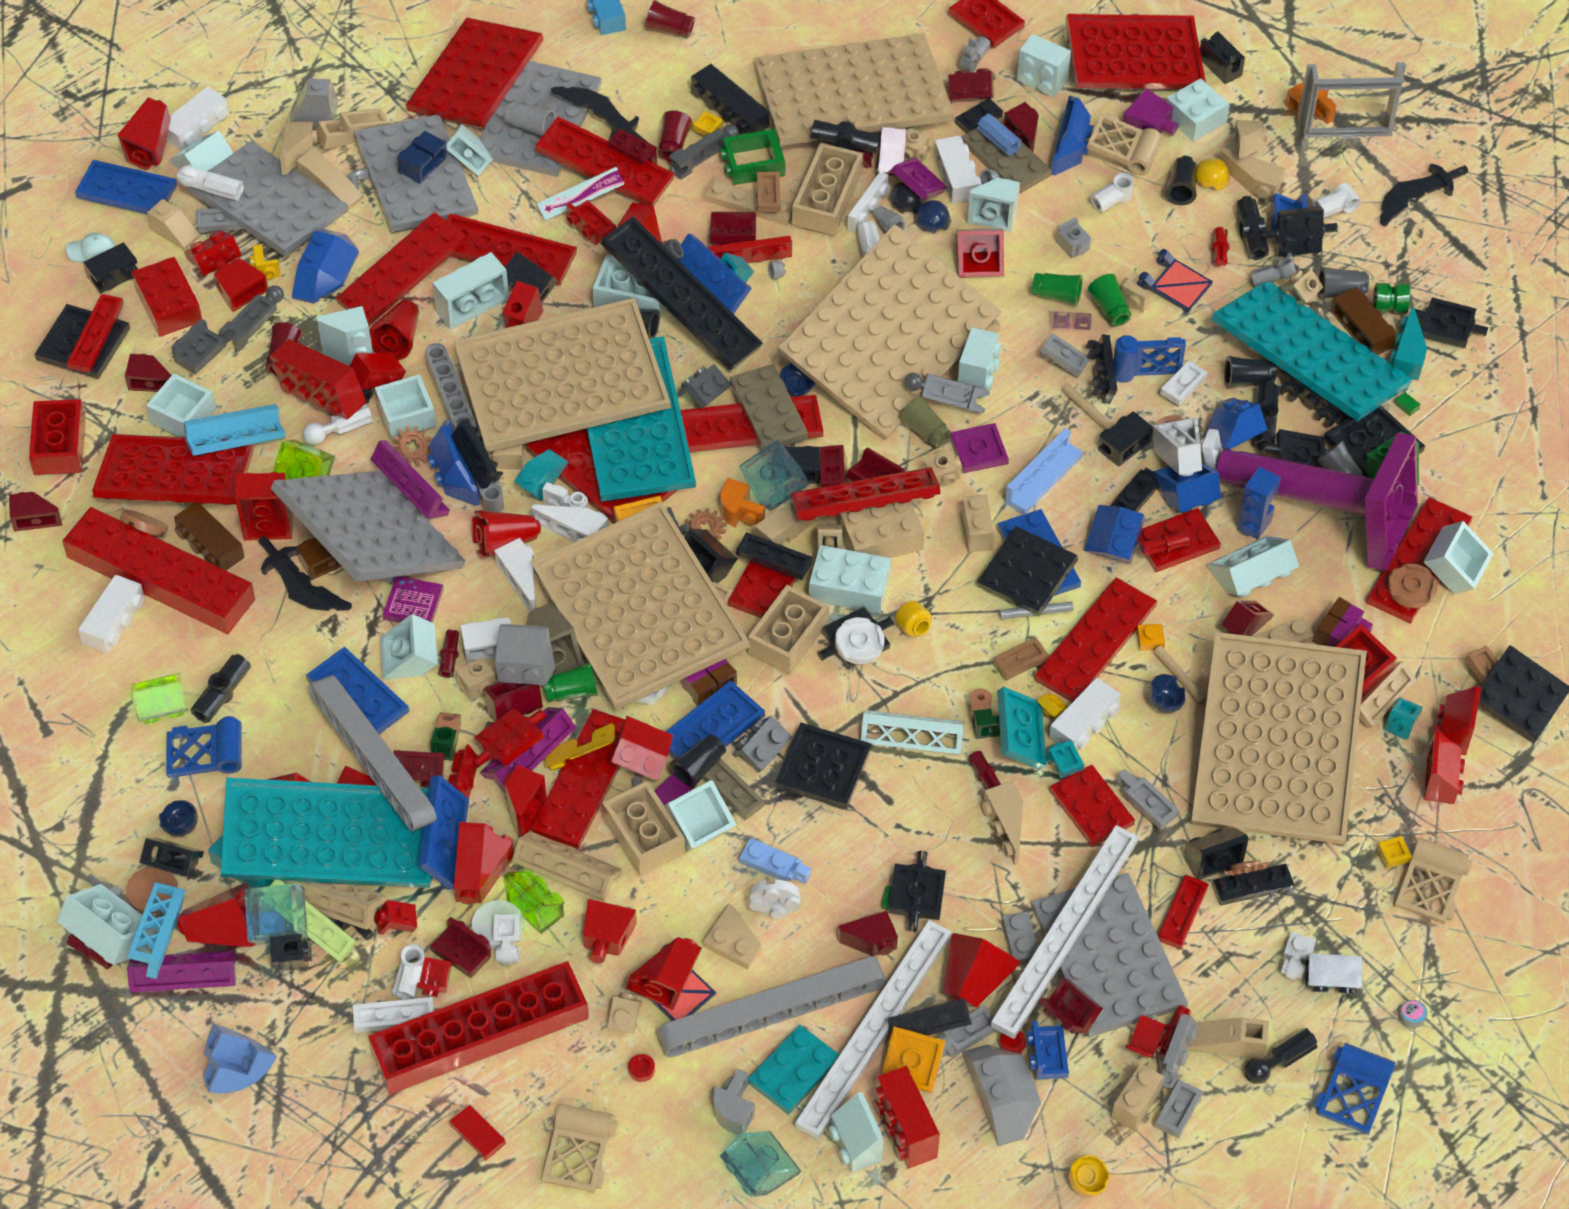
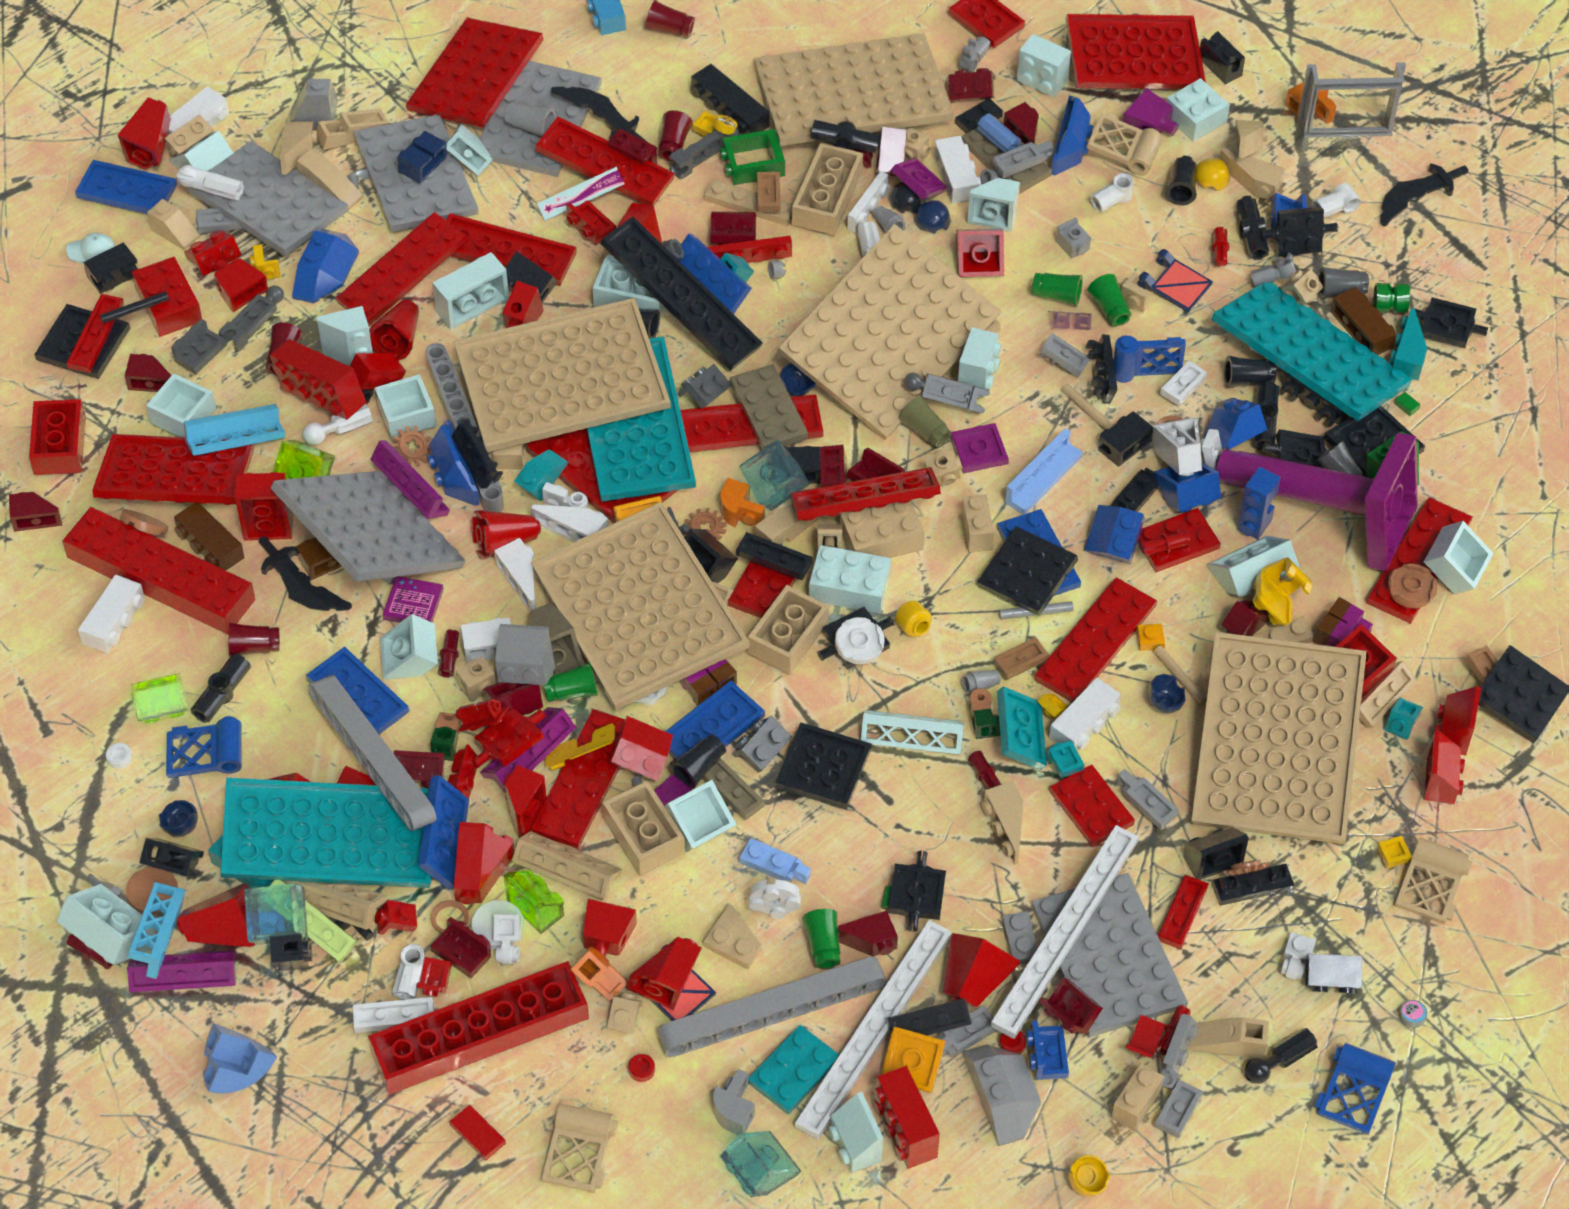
none -> black bar [100,291,170,323]
none -> white tile [106,743,132,769]
none -> tan hinge [165,114,214,155]
none -> dark red plant [229,622,280,657]
none -> nougat piece [431,900,469,934]
none -> red hinge [455,699,509,732]
none -> orange brick [571,947,628,1001]
none -> yellow tile [714,115,737,135]
none -> green plant [801,909,841,970]
none -> light grey cone [962,670,1001,694]
none -> light grey hinge [992,140,1054,178]
none -> yellow piece [1253,557,1312,626]

